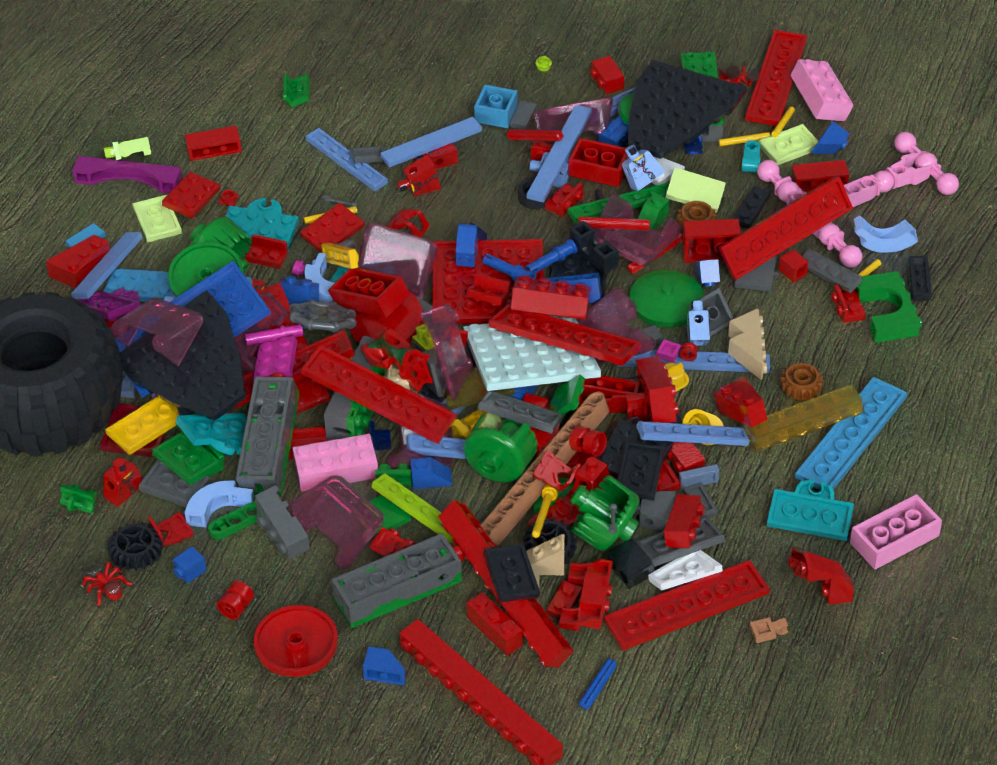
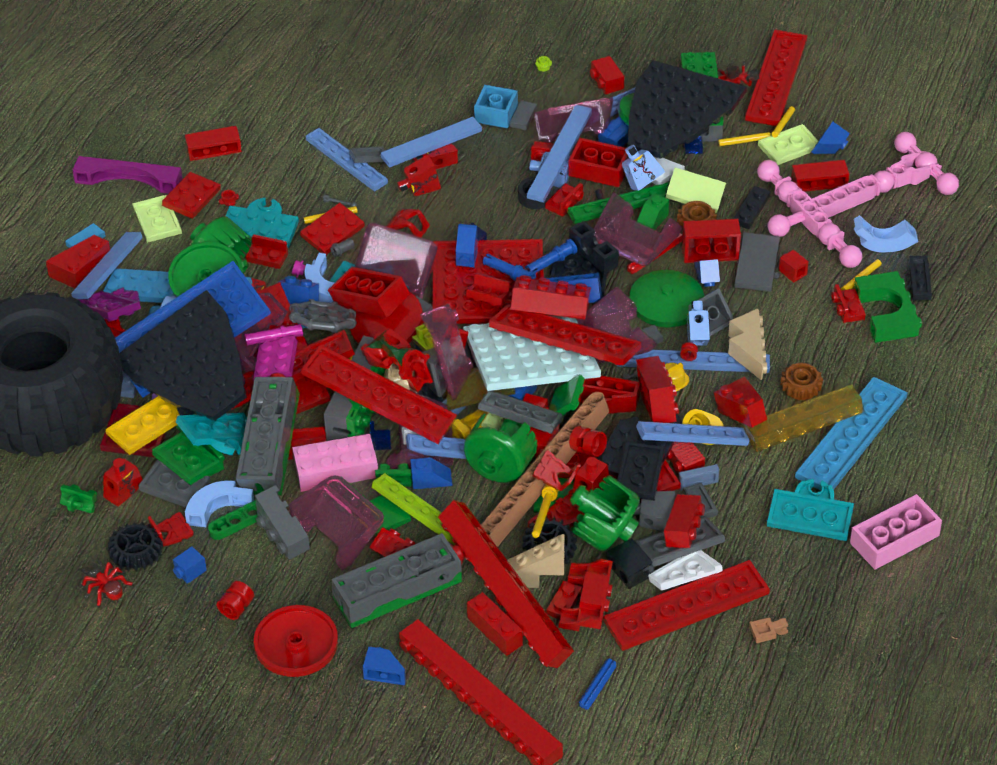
hips [104,137,151,160] -> none
clear pink windscreen [111,298,203,366] -> none
green bracket [282,73,310,107] -> none
yellow plate [321,243,359,269] -> none
black tile [483,544,540,603] -> none
red axle [506,130,564,141] -> none
red axle [578,217,650,230] -> none
dark grey hinge [608,504,617,534] -> none
red plate [626,392,648,422] -> none
dark pink plate [656,339,681,363] -> none
red plate [718,176,853,280] -> none
teal piece [742,140,760,173] -> none
red brick [788,547,854,605] -> none
bright pink brick [790,59,854,121] -> none
dark grey plate [802,249,863,293] -> none

